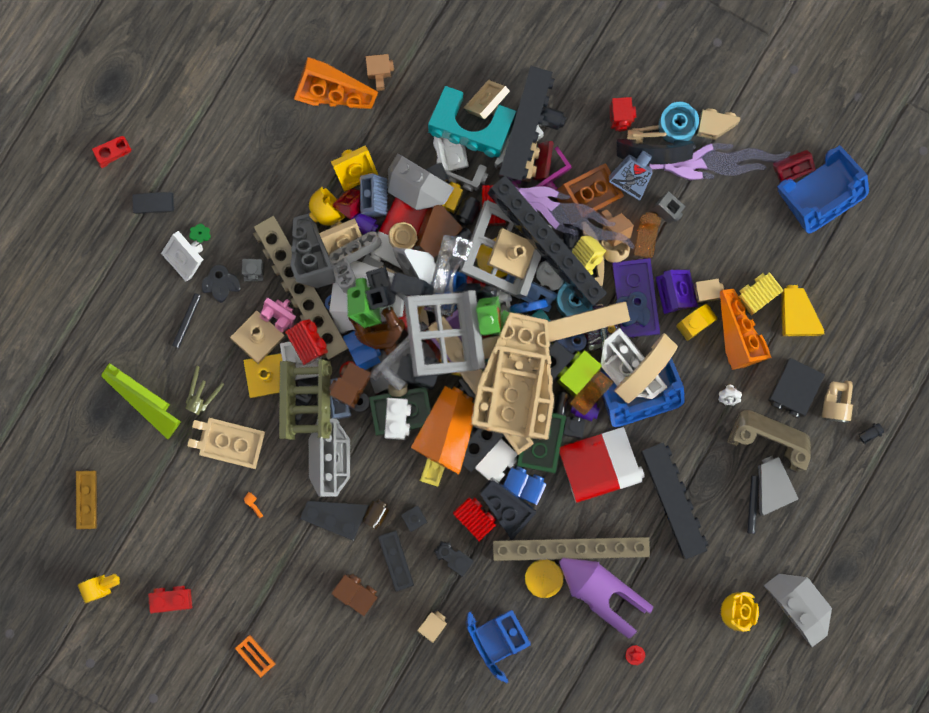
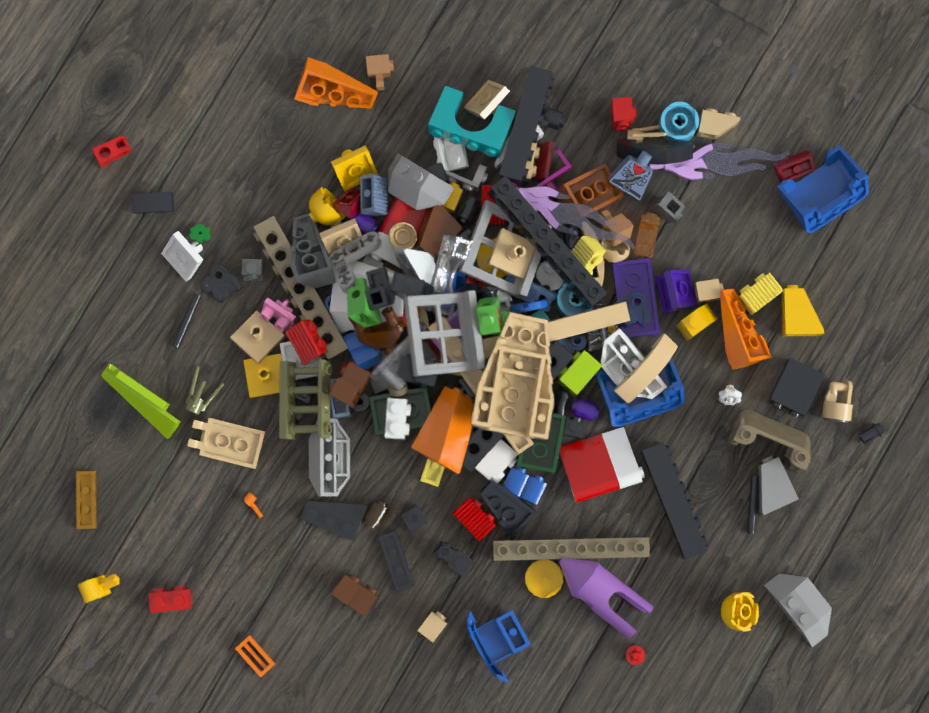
clear orange bracket [570,371,613,416] -> none

